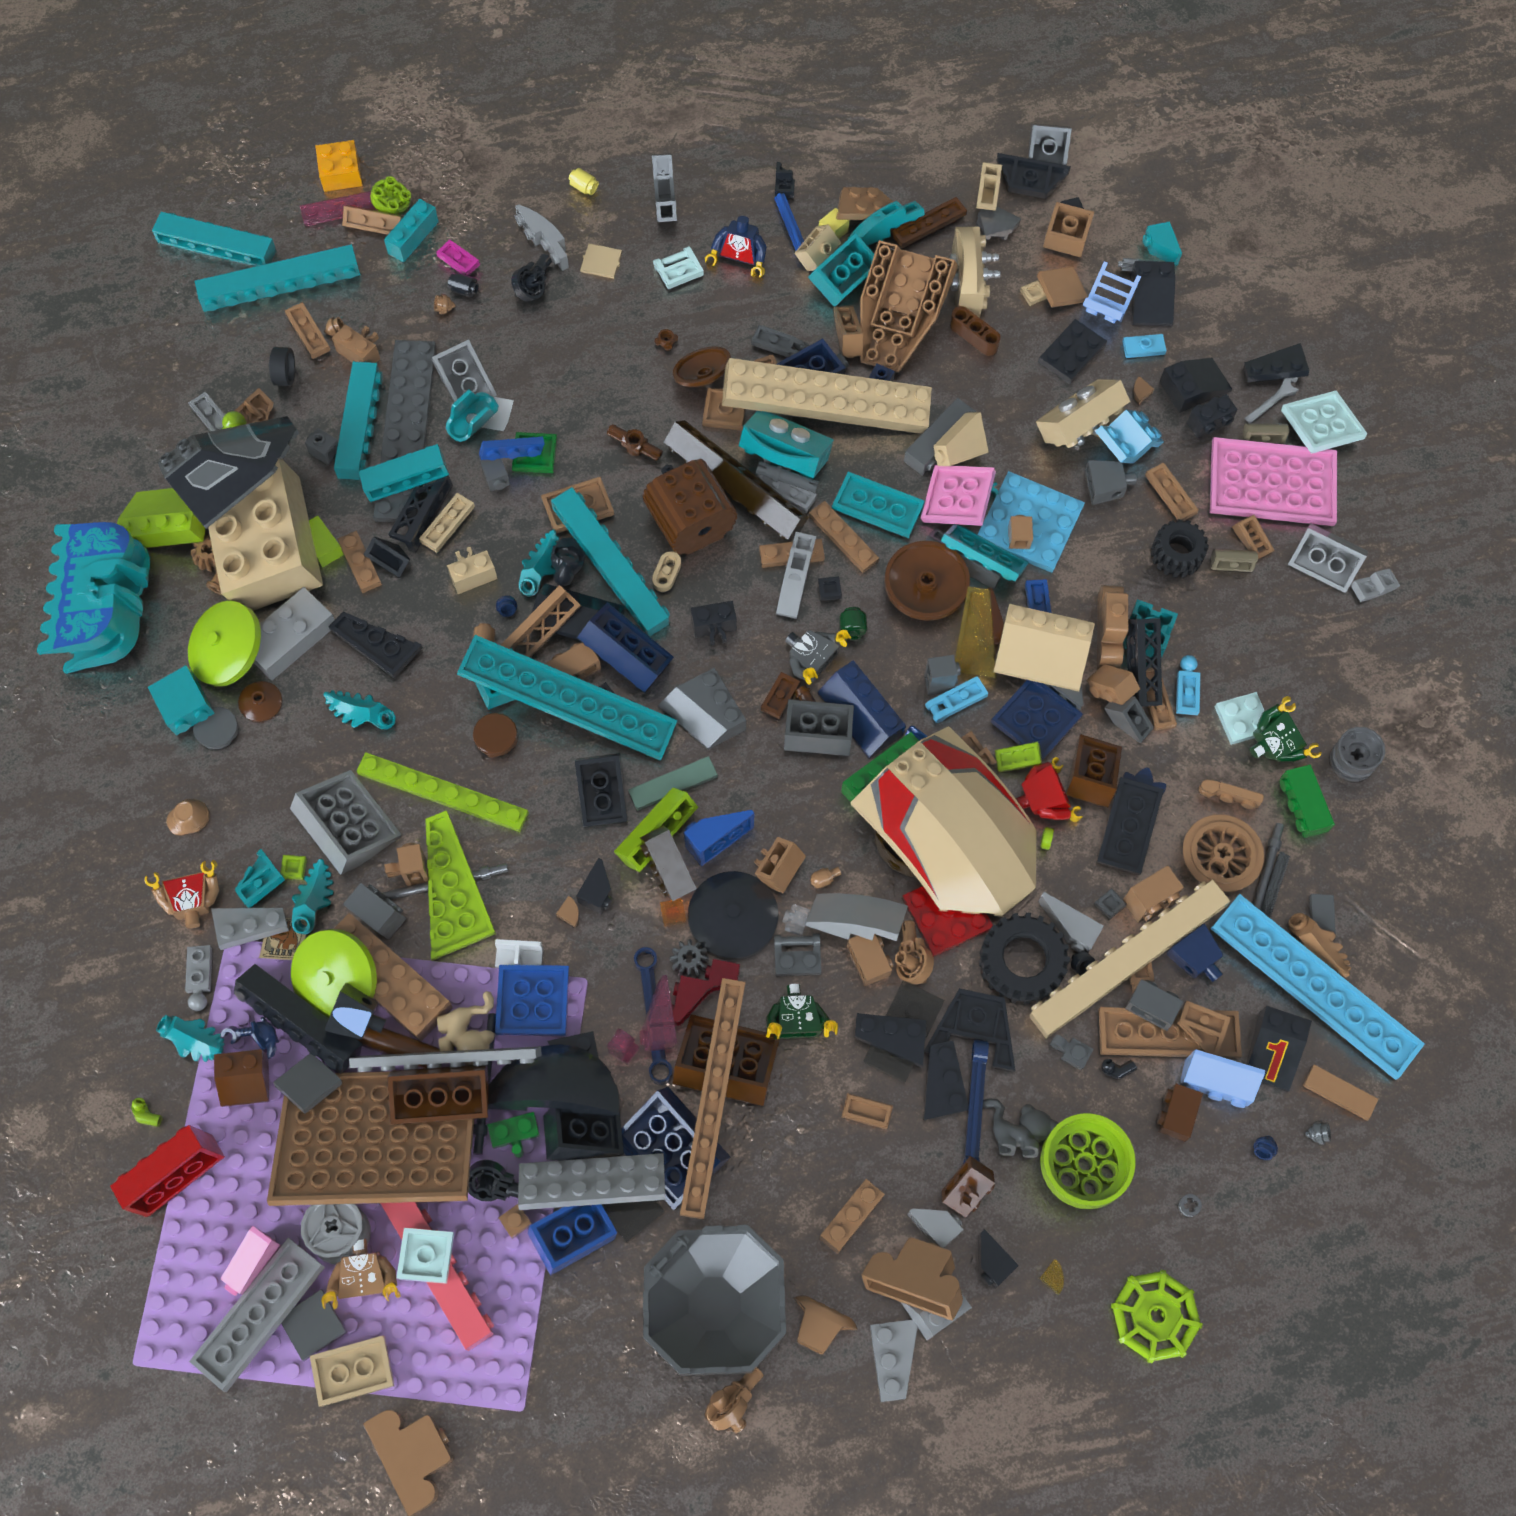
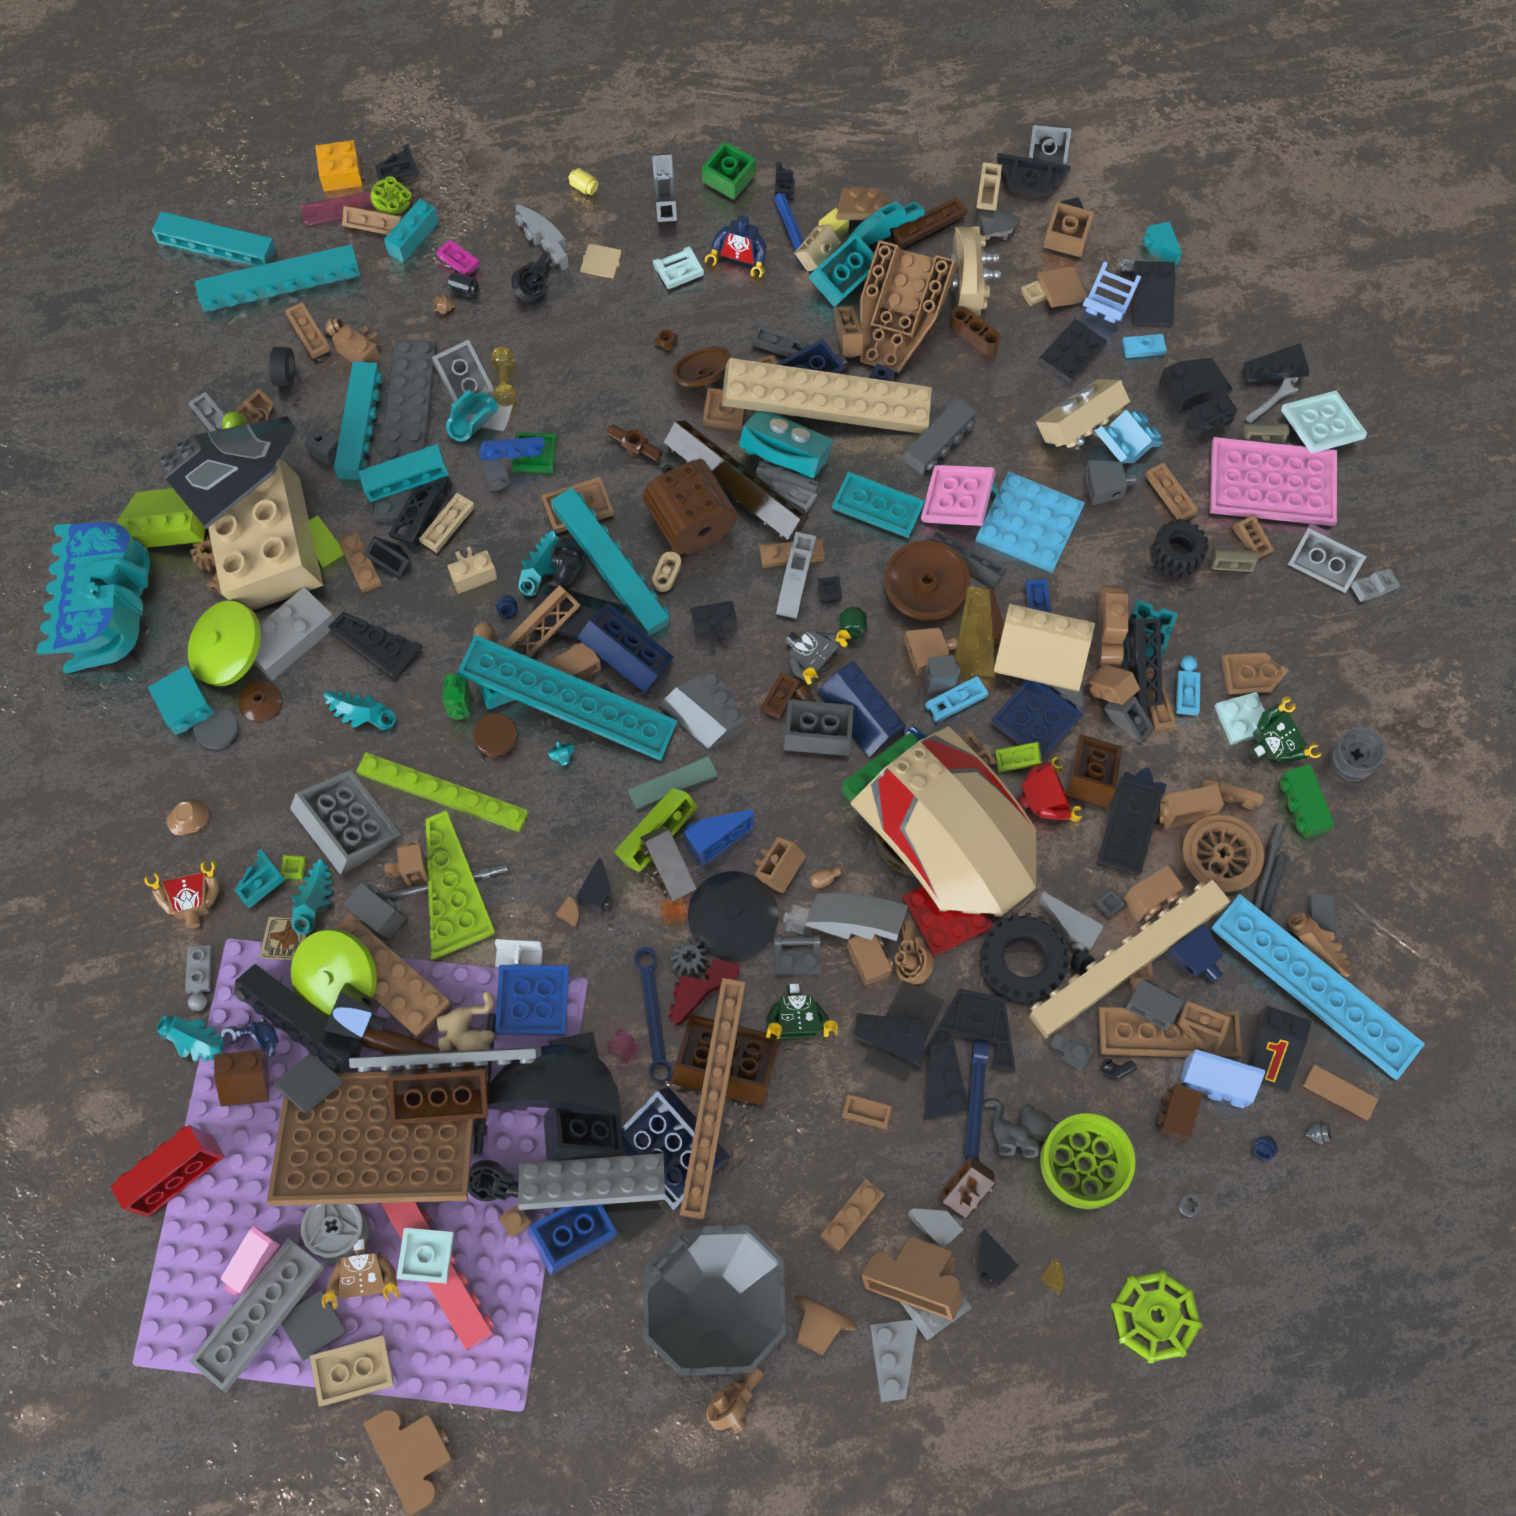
lime arm [131,1098,162,1127] -> none
light grey wing [211,908,289,950] -> none
green plate [487,1112,540,1158] -> none
black slope [575,753,628,827] -> none
clear pink slope [640,975,677,1051] -> none
medium nougat plate [809,501,879,573] -> none
tan slope [934,412,989,466] -> none
teal plate [941,524,1029,581] -> none
medium nougat brick [1008,515,1033,549] -> none
lime tile [1040,827,1054,850] -> none
medium nougat tile [1133,376,1154,404] -> none
none -> black wing [375,144,418,182]
none -> green brick [442,674,472,720]
none -> clear yellow piece [491,346,517,407]
none -> teal piece [548,741,574,765]
none -> green brick [702,141,756,200]
none -> medium nougat torso [904,628,958,676]
none -> medium nougat window [1156,784,1224,830]
none -> medium nougat tile [1222,652,1289,695]

